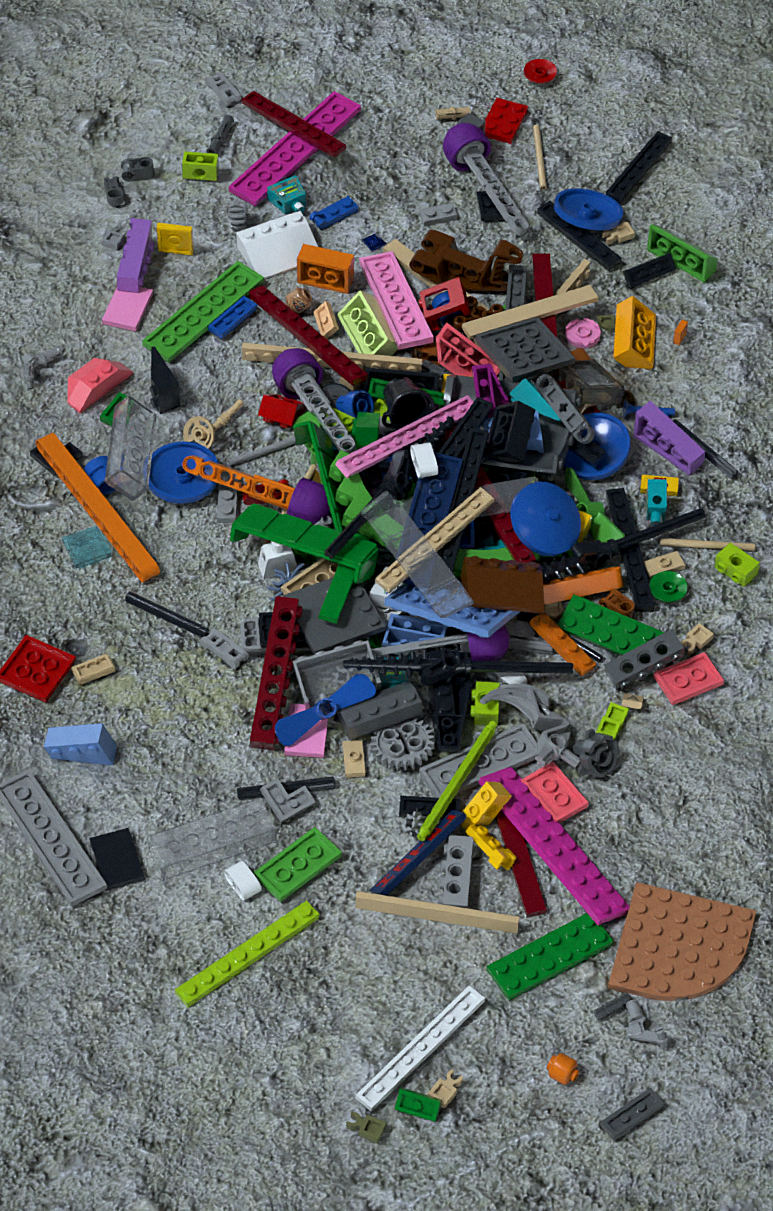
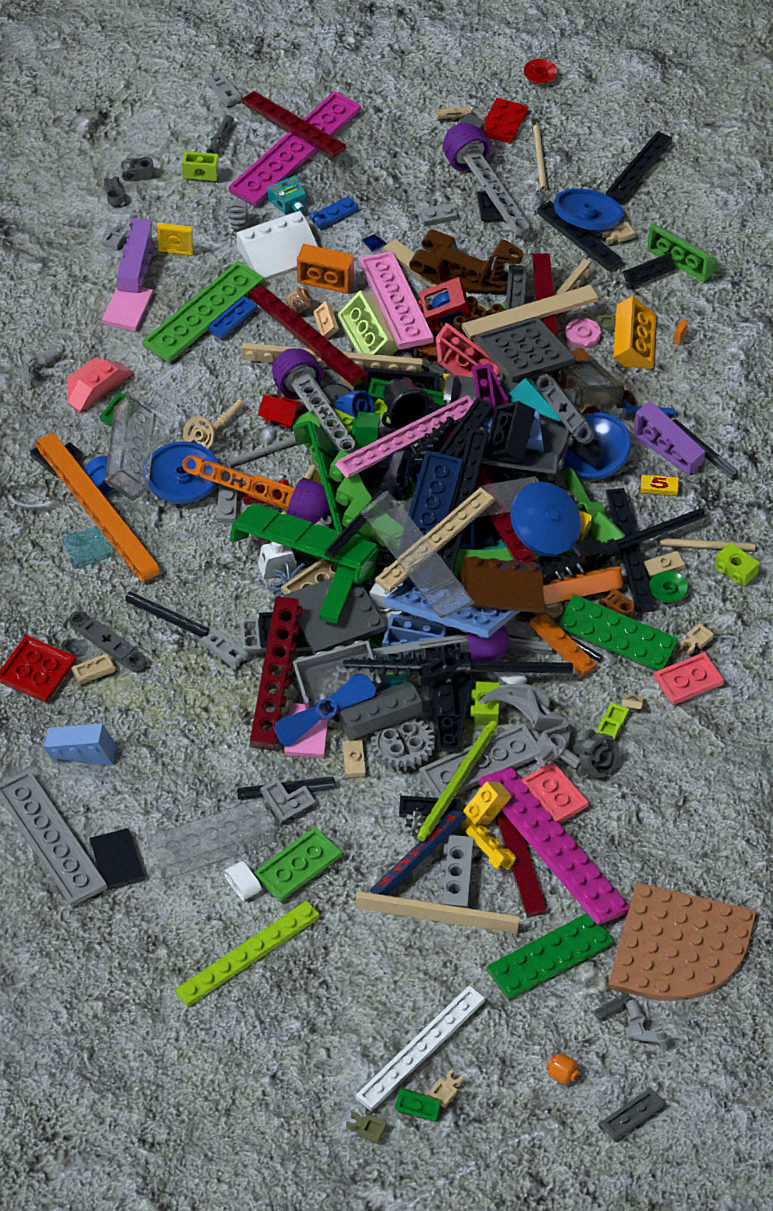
black slope [149,346,180,414] -> none
white beam [410,442,438,478] -> none
dark grey brick [604,629,684,690] -> none
teal torso [645,479,667,526] -> none
none -> dark grey piece [69,610,145,671]

